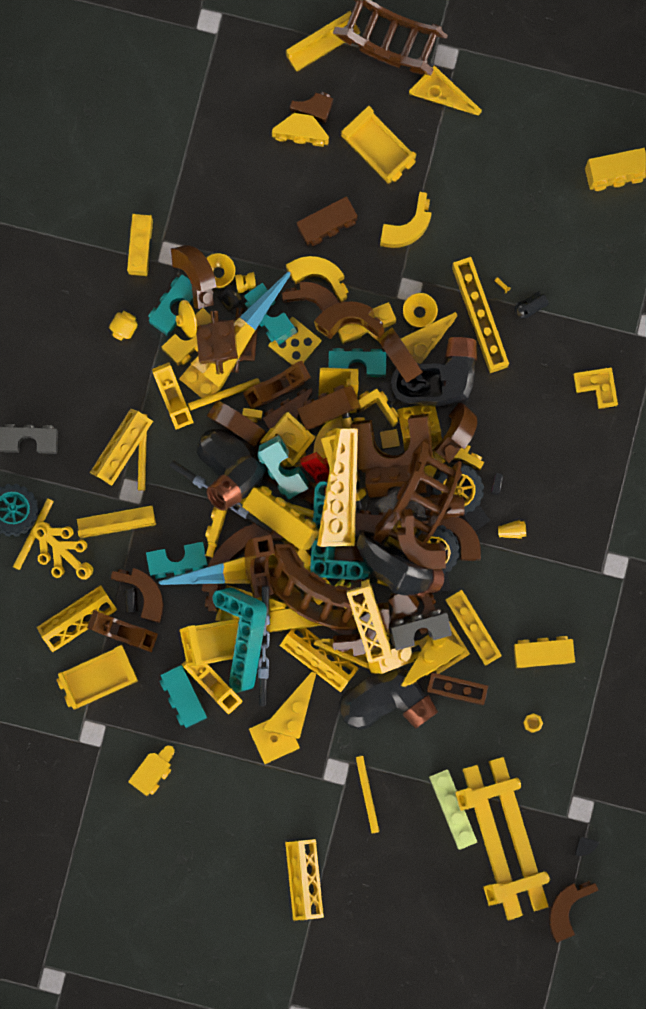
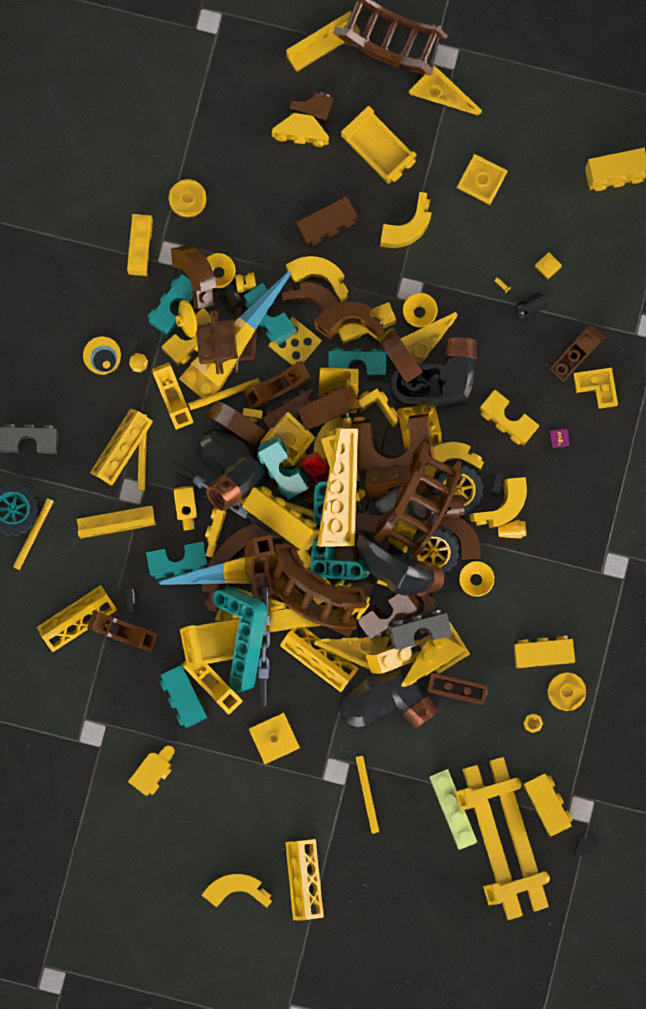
yellow plant [33,522,93,579] -> none
yellow panel [56,645,138,709] -> none
yellow head [110,311,138,341] -> none
reddish brown arch [111,568,164,623] -> none
yellow wing [263,672,316,739] -> none
reddish brown arch [333,602,389,656] -> none
yellow fence [347,580,392,663] -> none
yellow piece [380,429,400,449] -> none
reddish brown arch [396,509,446,569] -> none
reddish brown arch [433,402,477,463] -> none
yellow plate [445,590,502,666] -> none
yellow brick [452,257,509,373] -> none
reddish brown arch [549,881,598,942] -> none
none -> tile [83,336,121,375]
none -> yellow tile [129,353,148,373]
none -> yellow tile [169,179,207,218]
none -> yellow torso [174,485,198,530]
none -> yellow arch [202,874,272,907]
none -> yellow plate [457,154,508,205]
none -> yellow piece [459,561,494,597]
none -> yellow arch [469,477,527,528]
none -> yellow arch [479,390,539,446]
none -> yellow brick [523,774,573,837]
none -> yellow plate [535,253,562,280]
none -> yellow tile [547,672,586,711]
none -> magenta tile [548,428,571,450]
none -> reddish brown slope [550,324,605,382]

